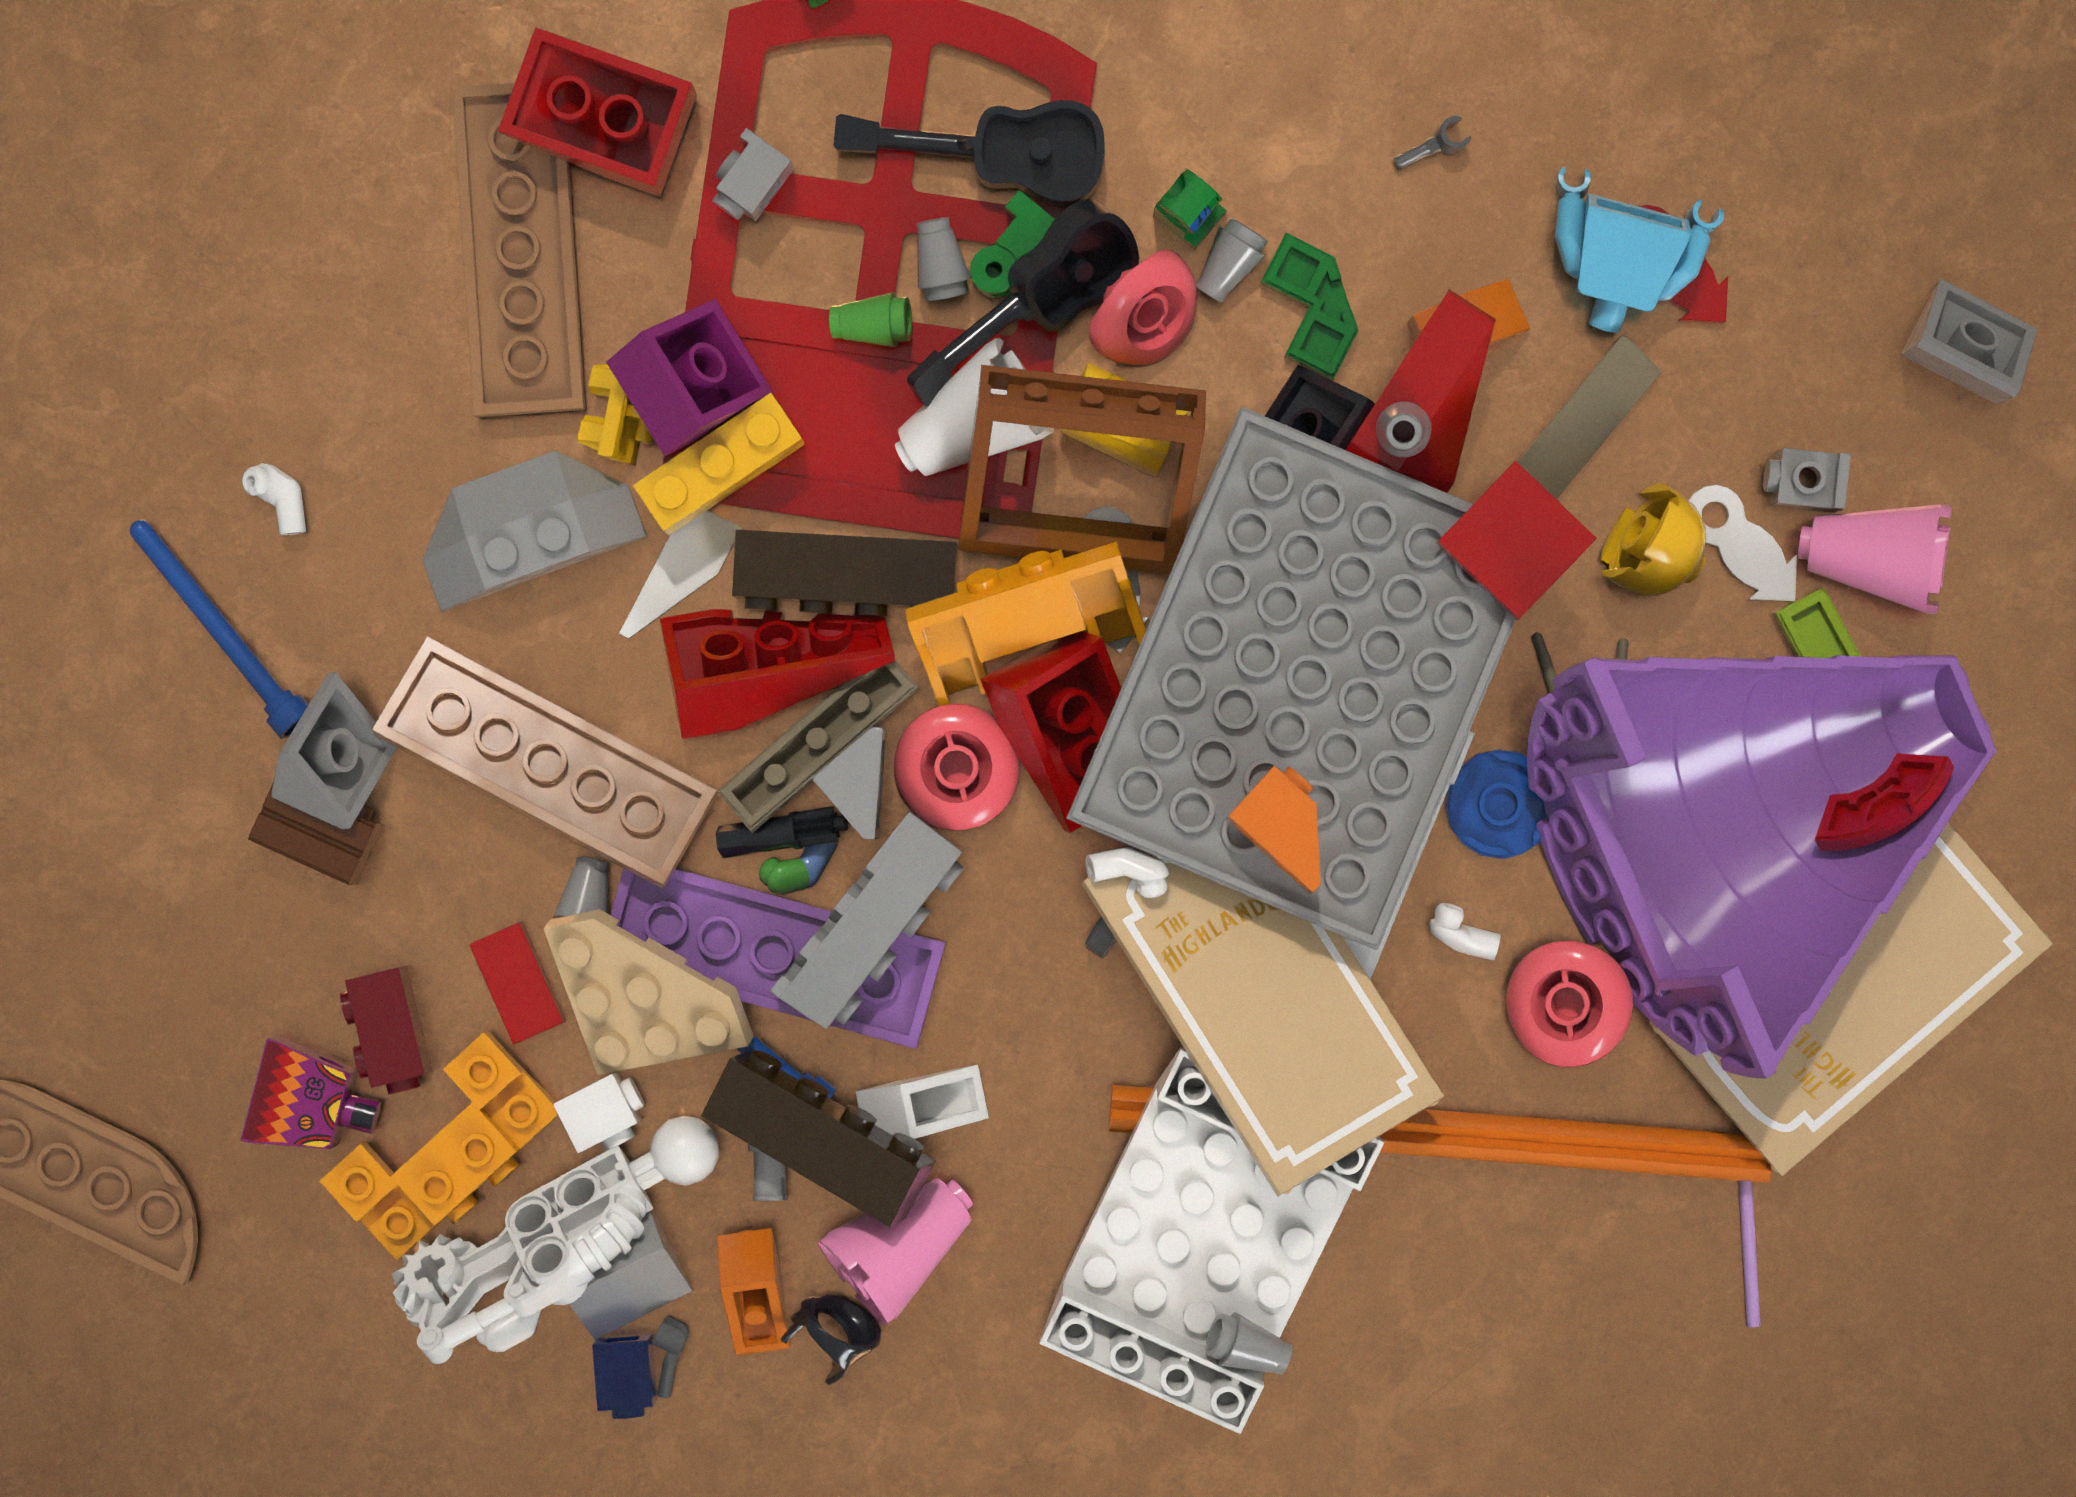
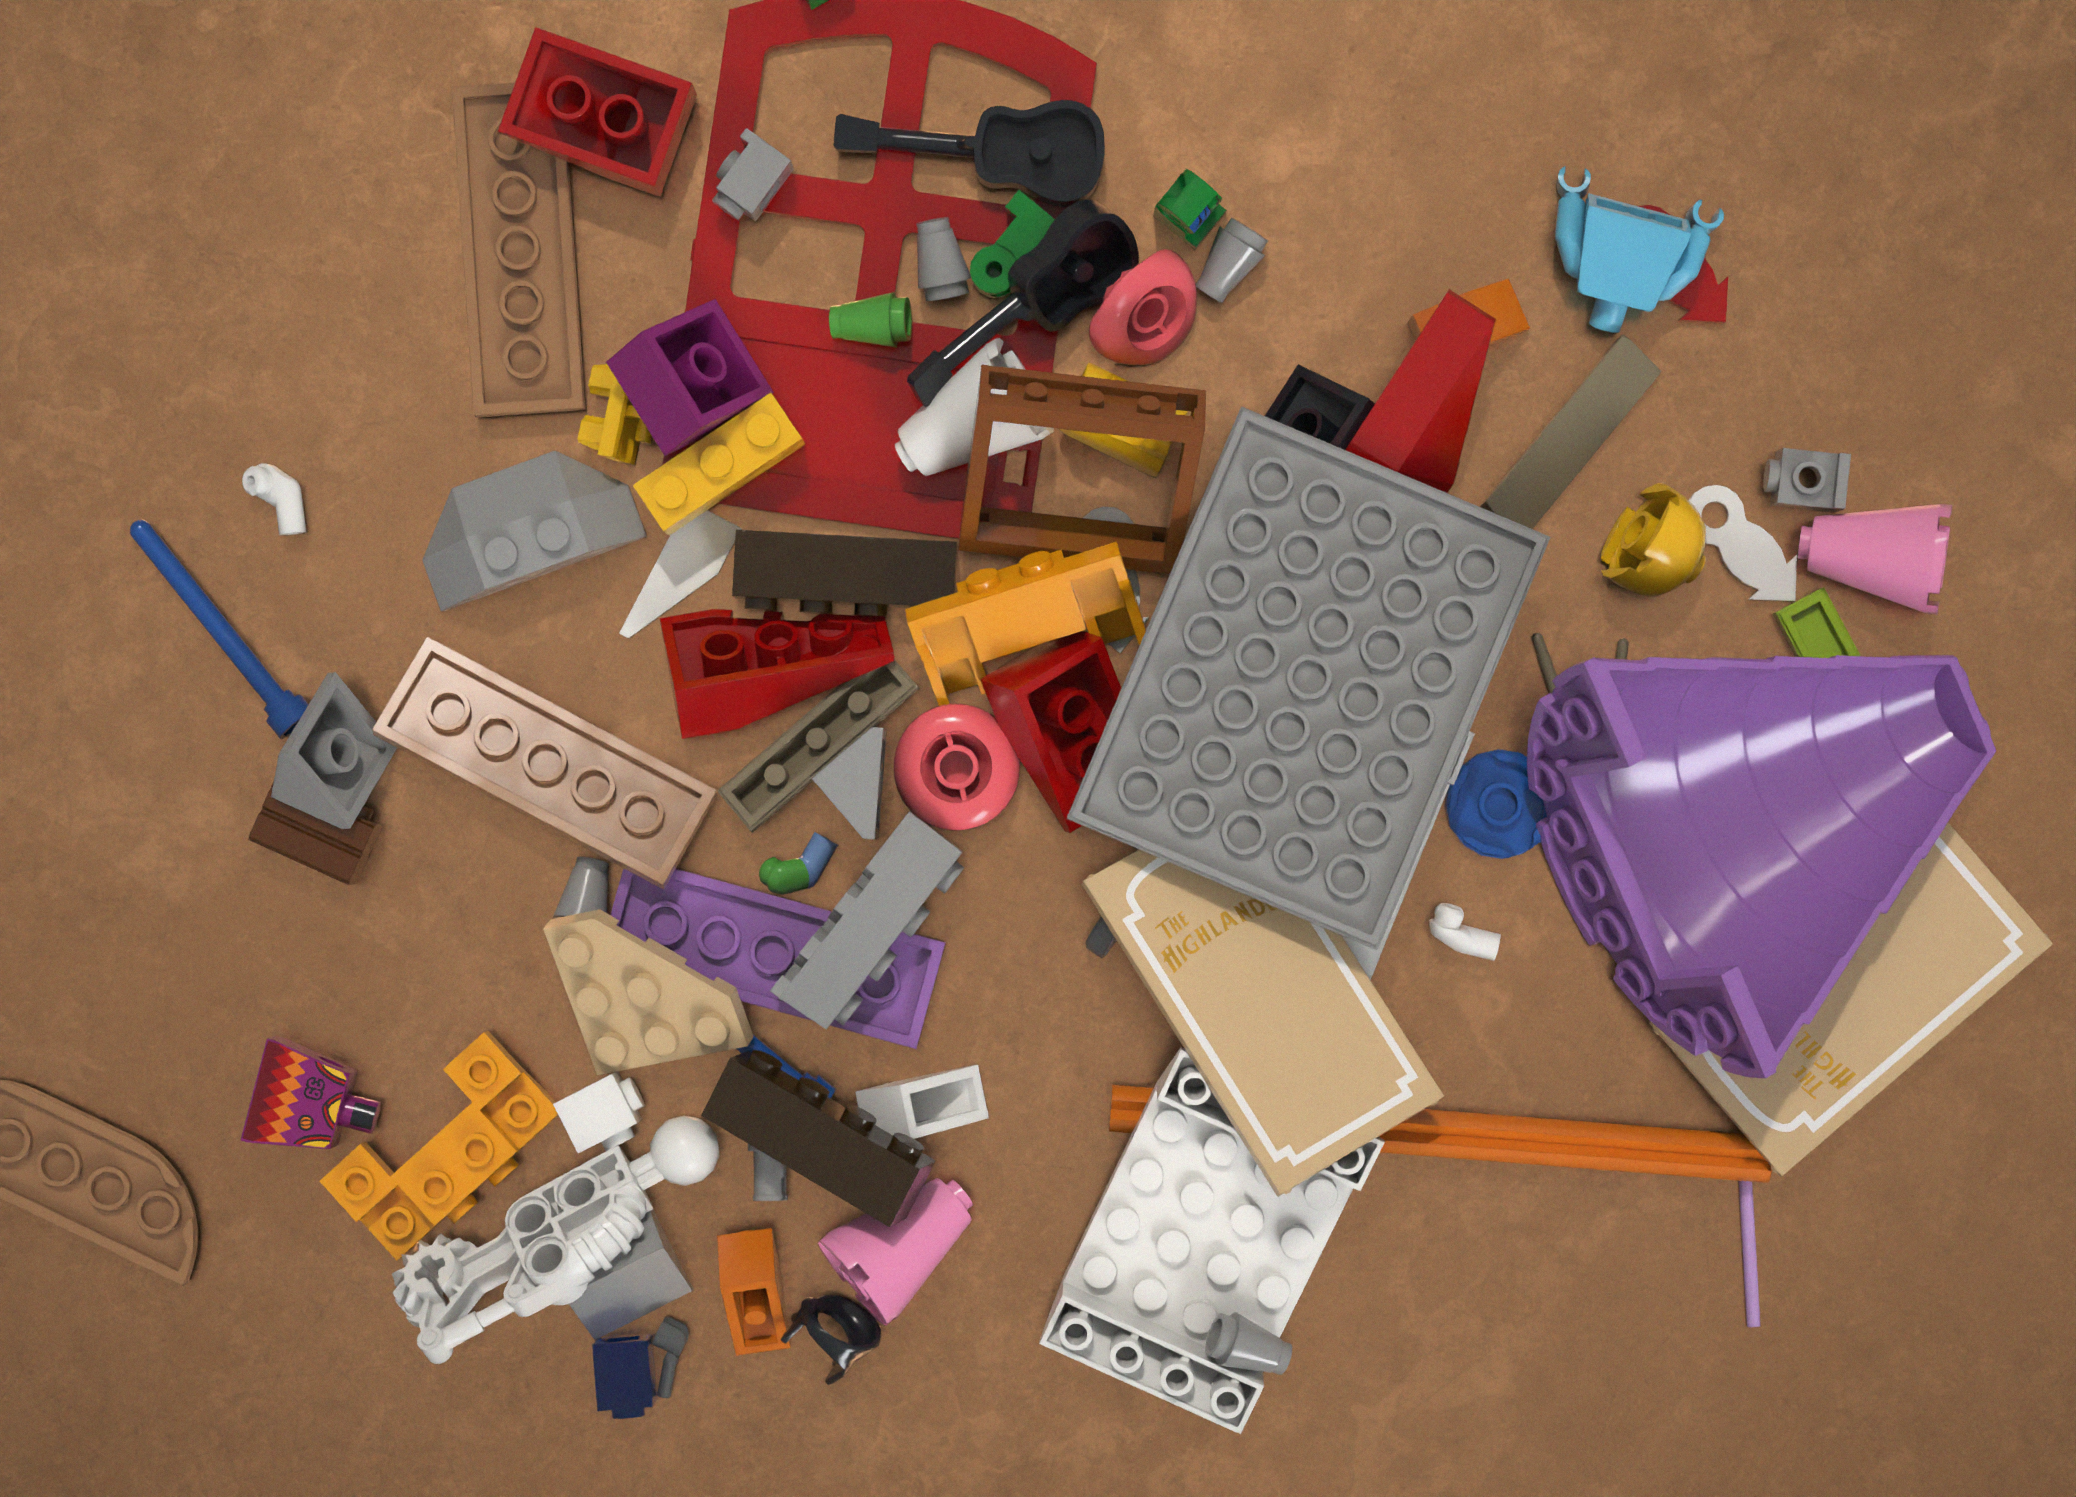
dark red brick [340,965,432,1095] -> none
red tile [469,922,566,1045] -> none
white arm [476,1310,541,1352] -> none
black piece [715,806,848,858] -> none
white arm [1085,847,1169,898] -> none
orange slope [1226,765,1321,894] -> none
green tile [1260,232,1359,381] -> none
light grey cone [1376,401,1432,457] -> none
dark grey hand [1394,116,1471,170] -> none
red tile [1436,460,1597,620] -> none
coral hat [1506,941,1633,1067] -> none
red tile [1815,753,1954,851] -> none
light grey slope [1900,279,2038,405] -> none

